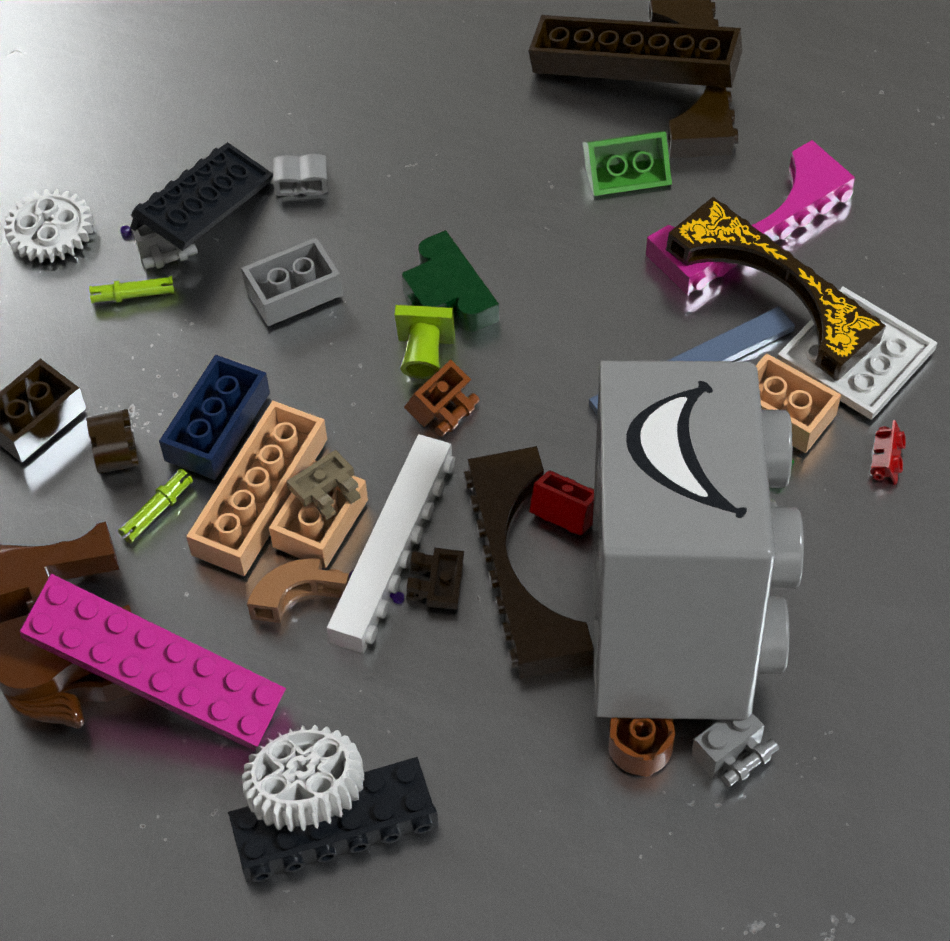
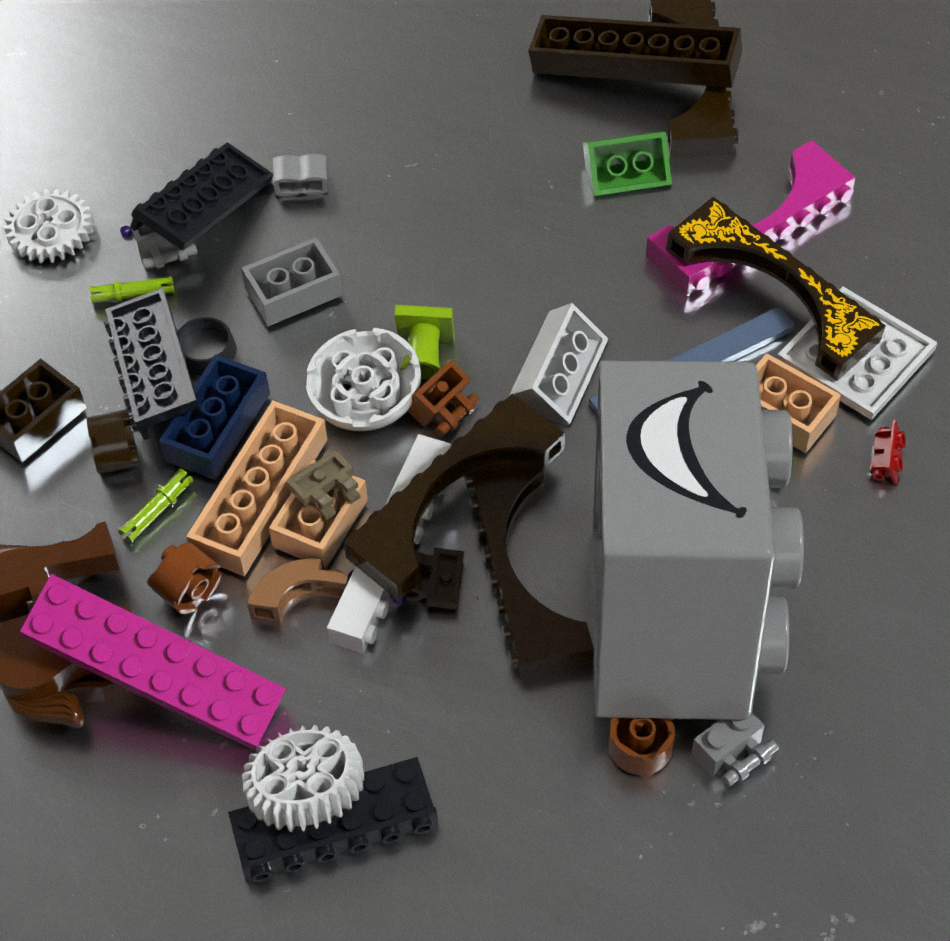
dark green brick [402,230,499,332] -> none
red brick [529,470,594,536] -> none
none -> bracket [104,288,200,440]
none -> dark orange brick [147,543,222,614]
none -> black tyre [178,317,237,376]
none -> white brick [306,328,421,431]
none -> dark brown arch [344,394,565,601]
none -> white slope [509,303,608,425]

